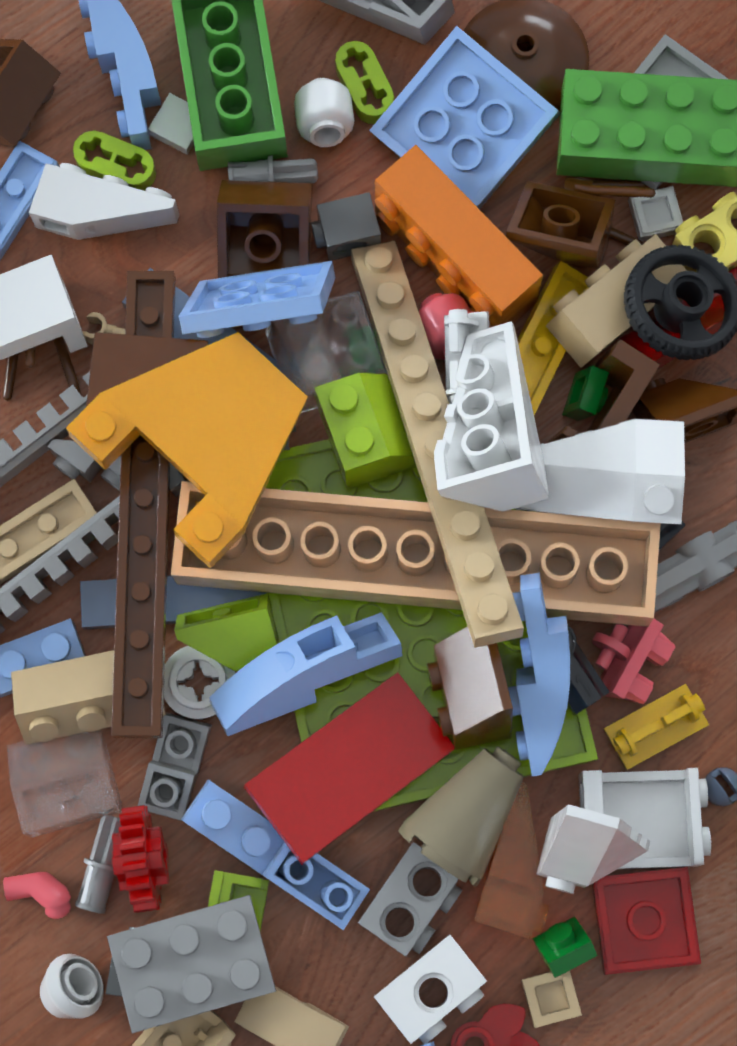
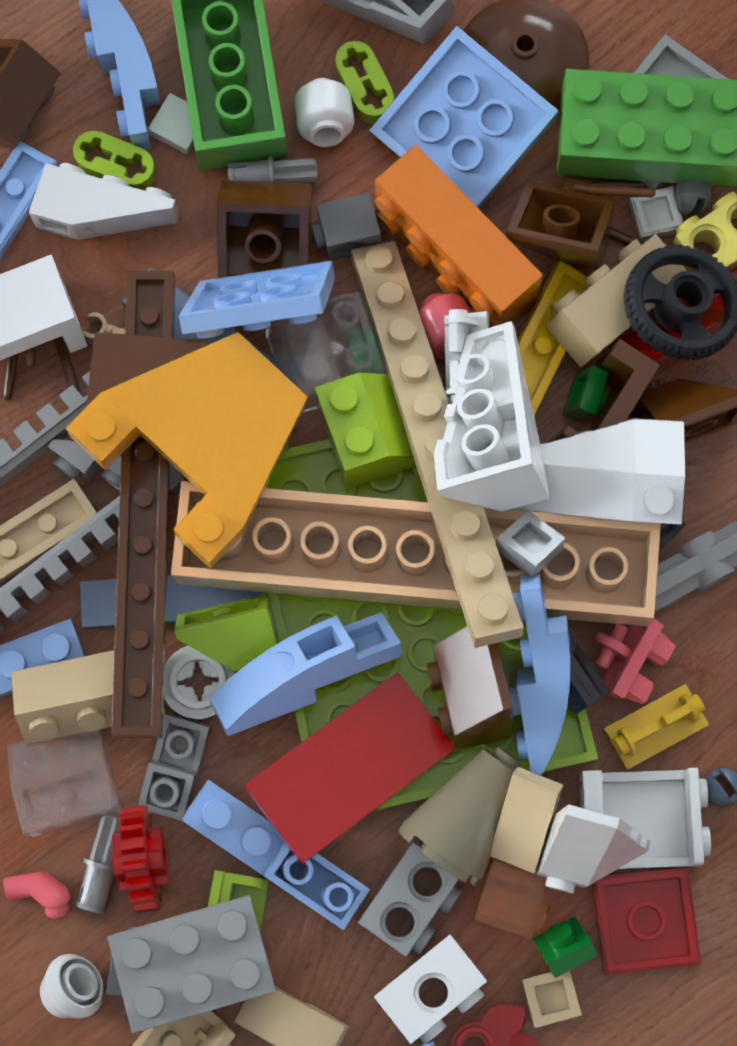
none -> tan tile [490,767,563,874]
none -> light grey plate [496,510,566,578]
none -> dark grey hinge [675,180,712,216]

